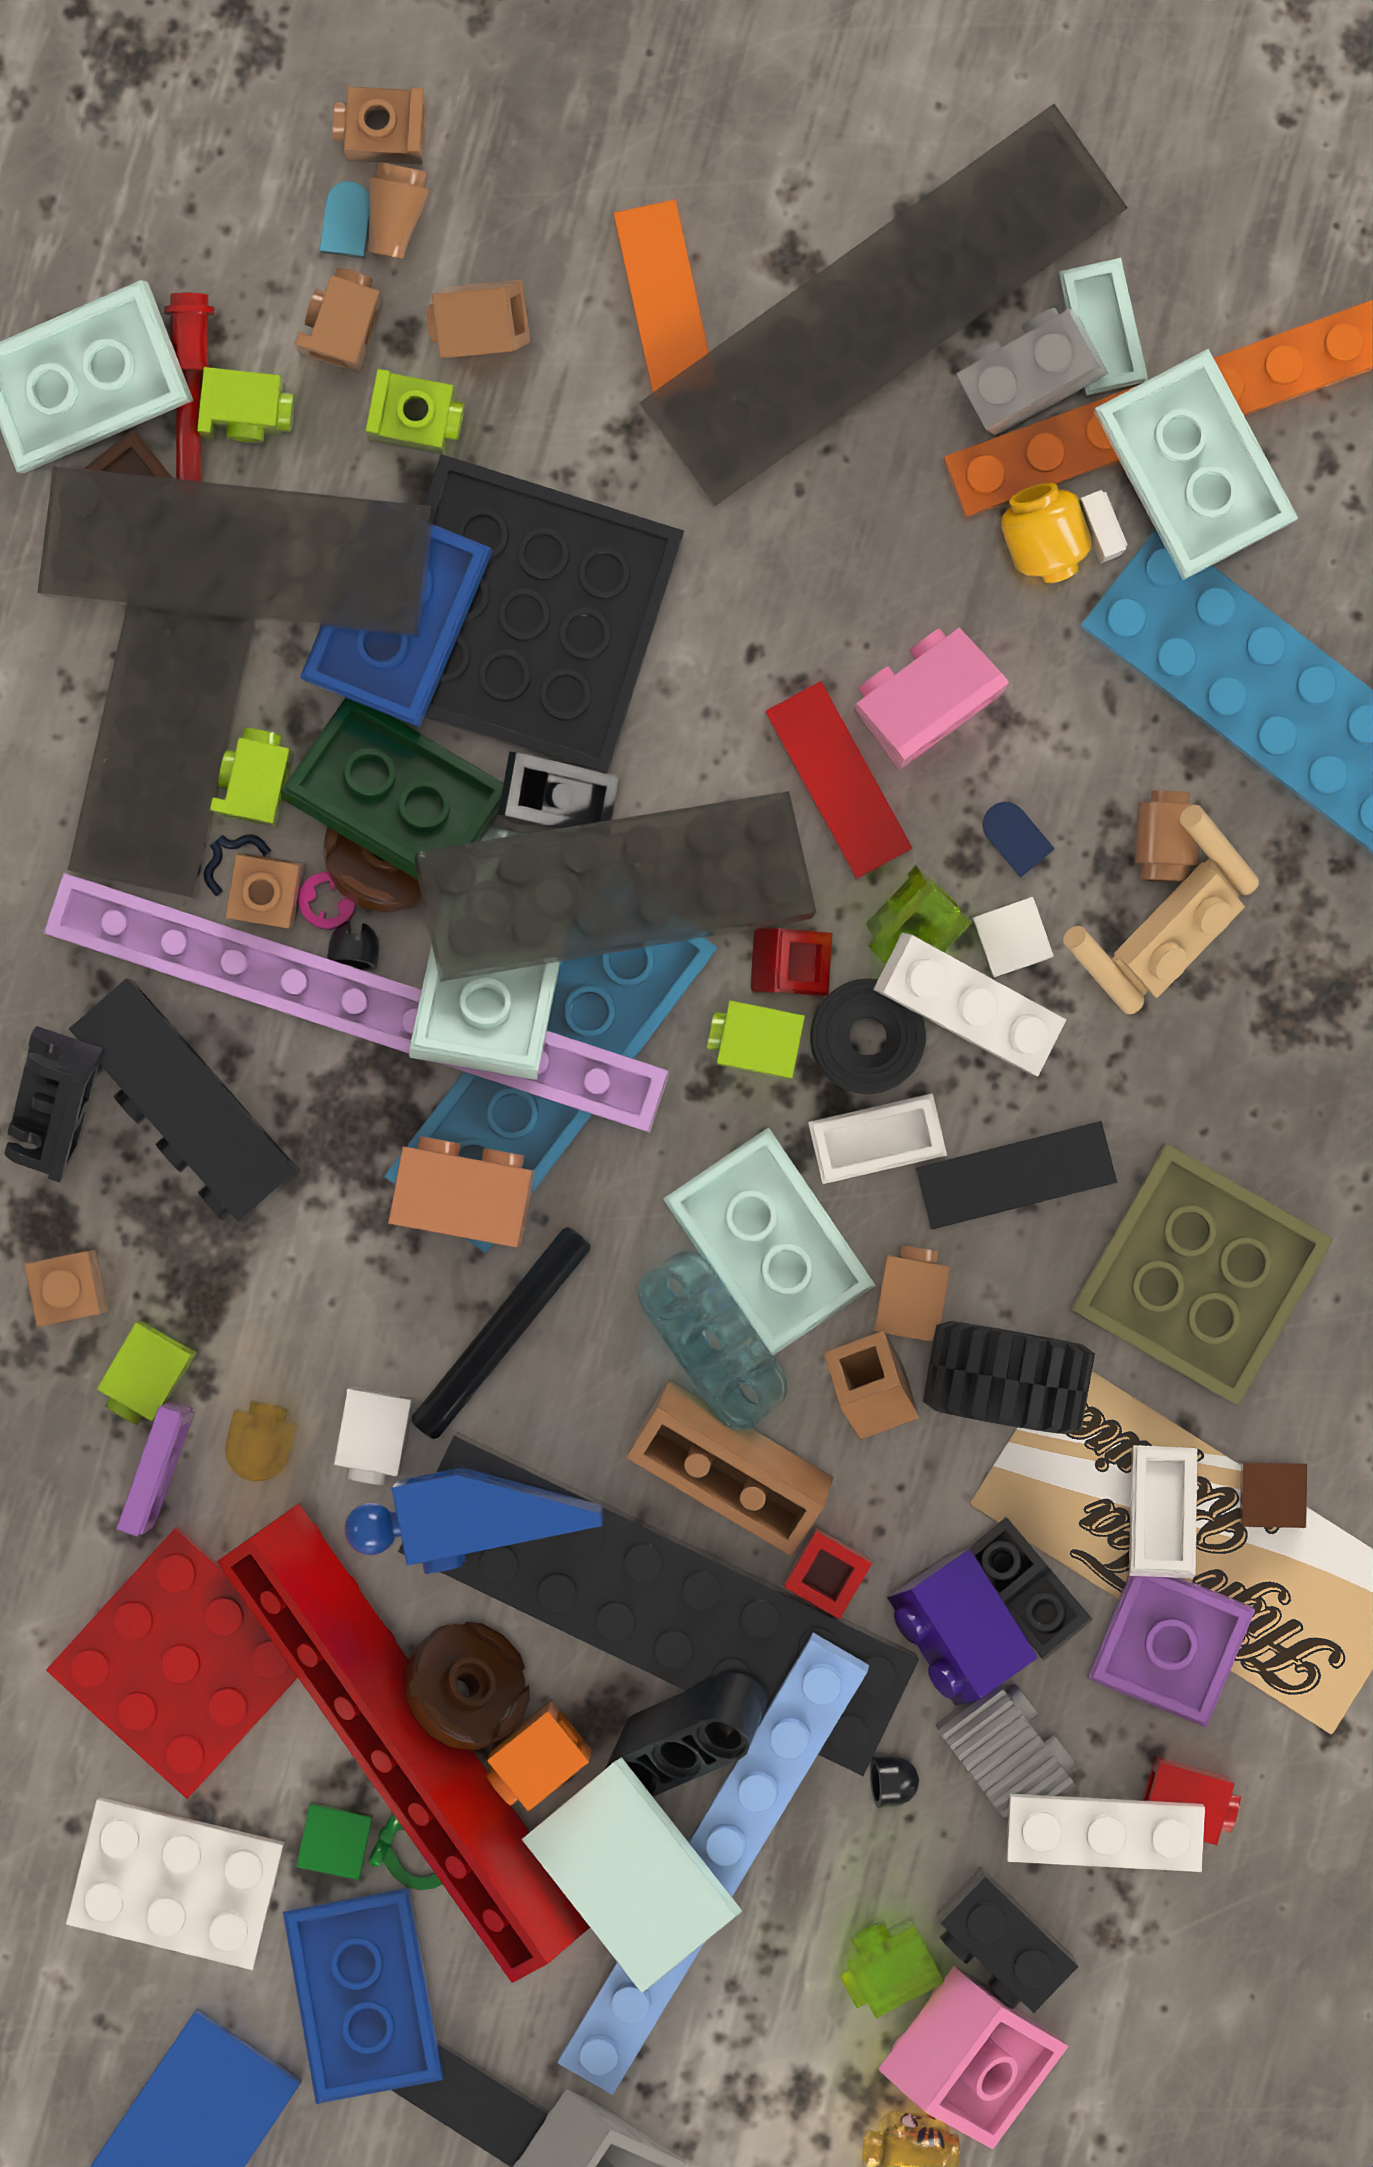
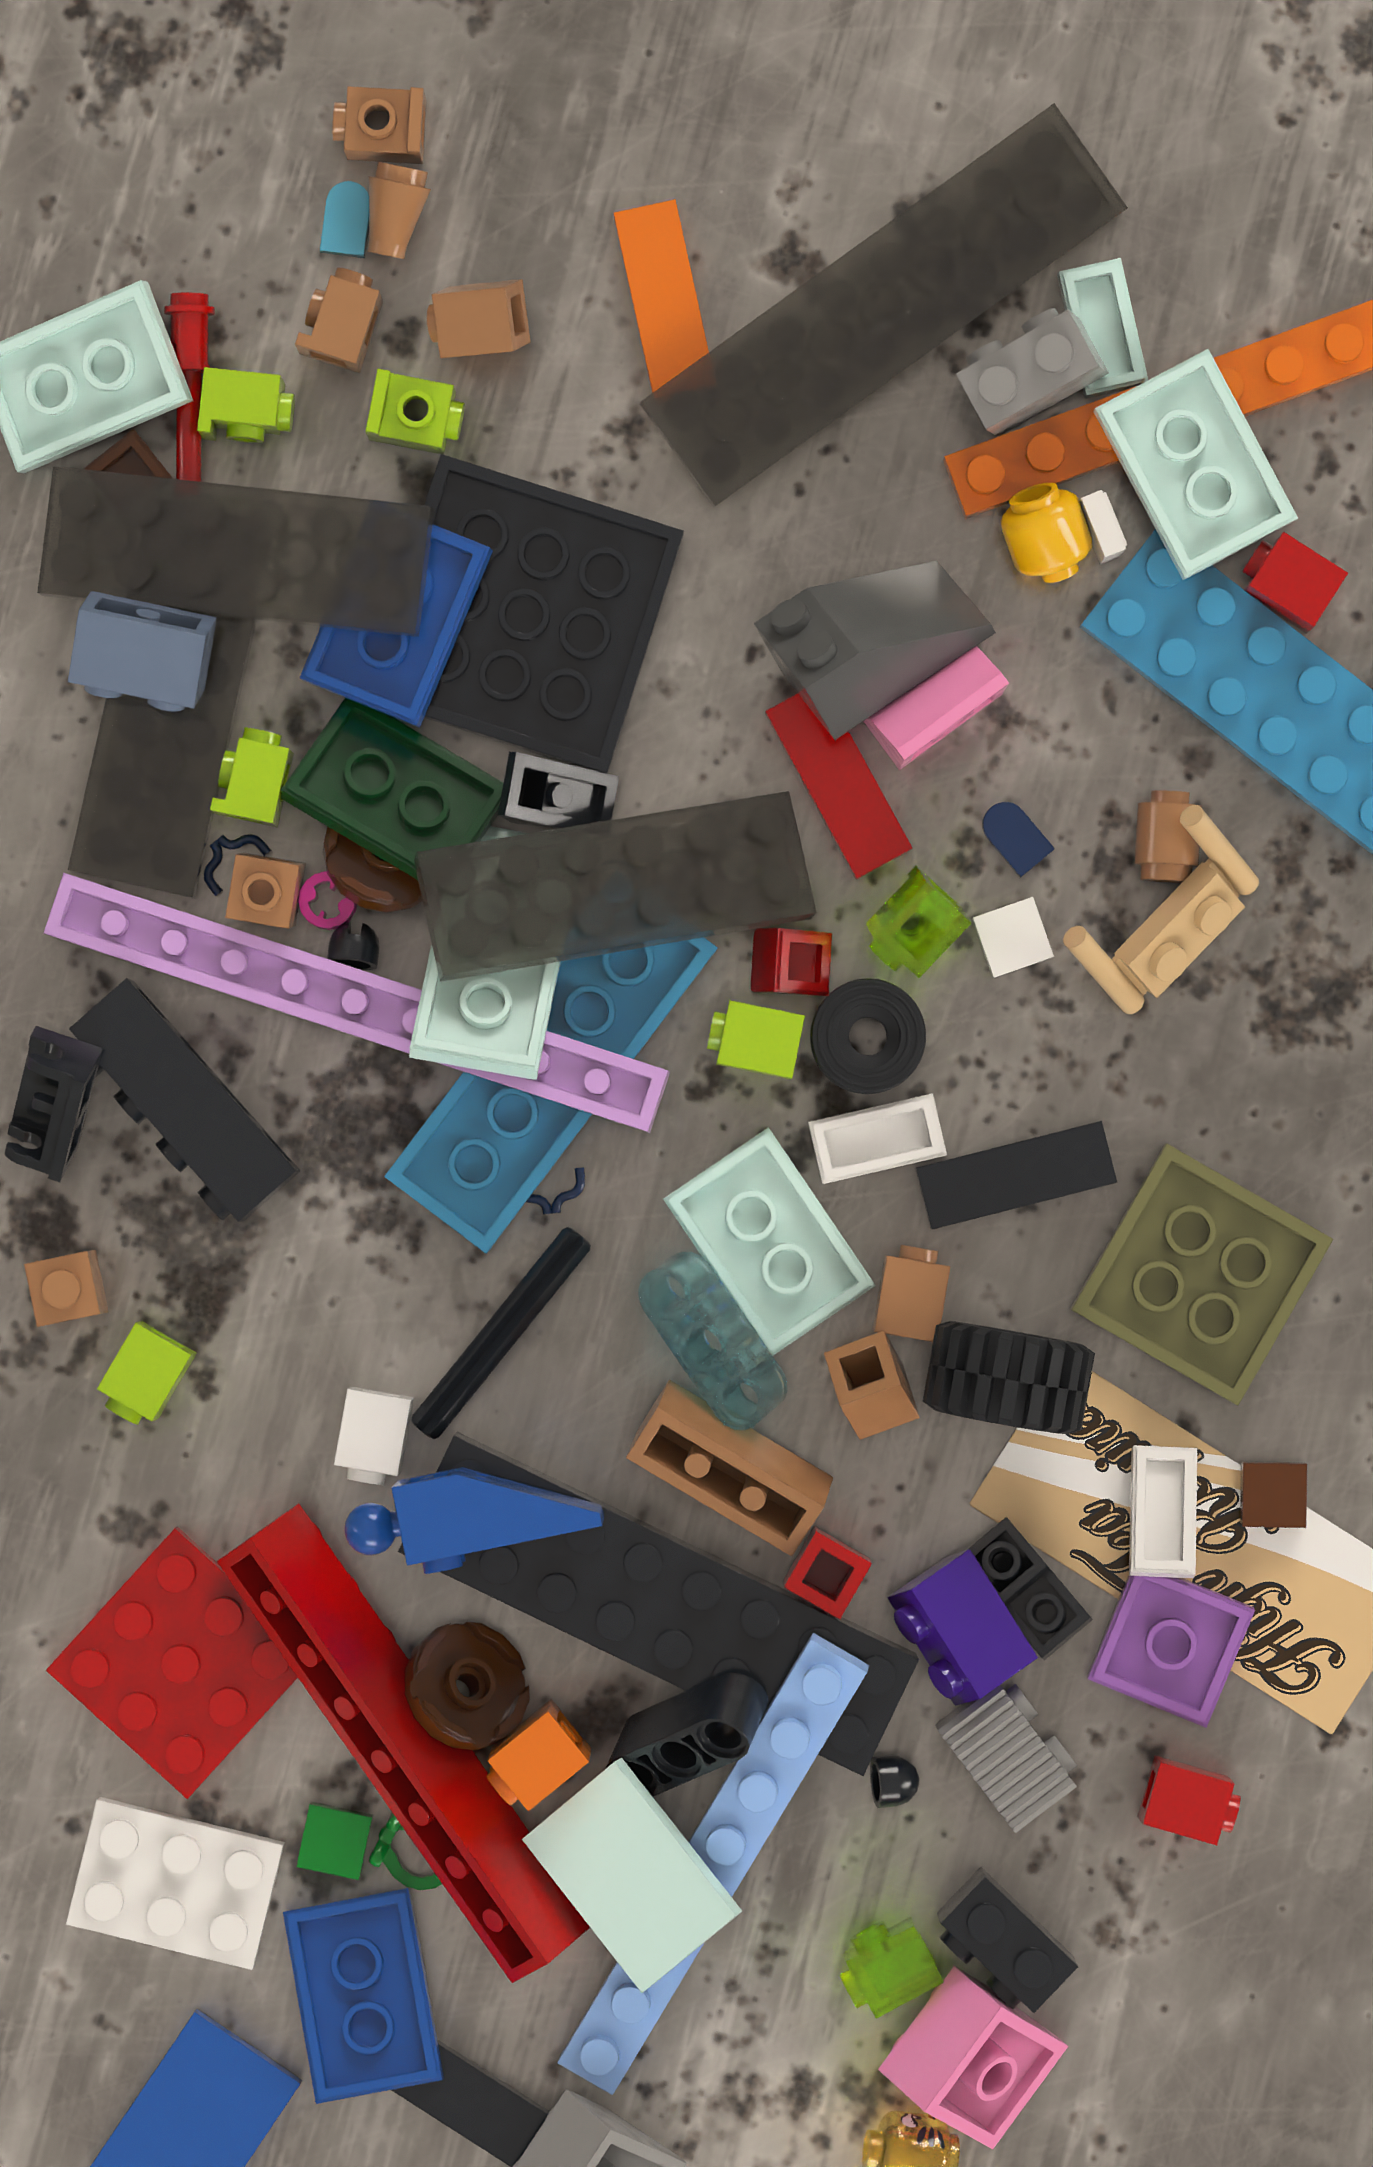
medium lavender tile [116,1401,195,1537] -> none
clear yellow plate [225,1400,300,1481] -> none
nougat brick [388,1136,536,1248] -> none
white plate [873,932,1066,1076] -> none
white plate [1006,1794,1205,1872] -> none
none -> sand blue brick [68,591,217,711]
none -> dark blue piece [526,1167,585,1214]
none -> dark grey slope [754,561,996,740]
none -> red brick [1242,532,1348,634]

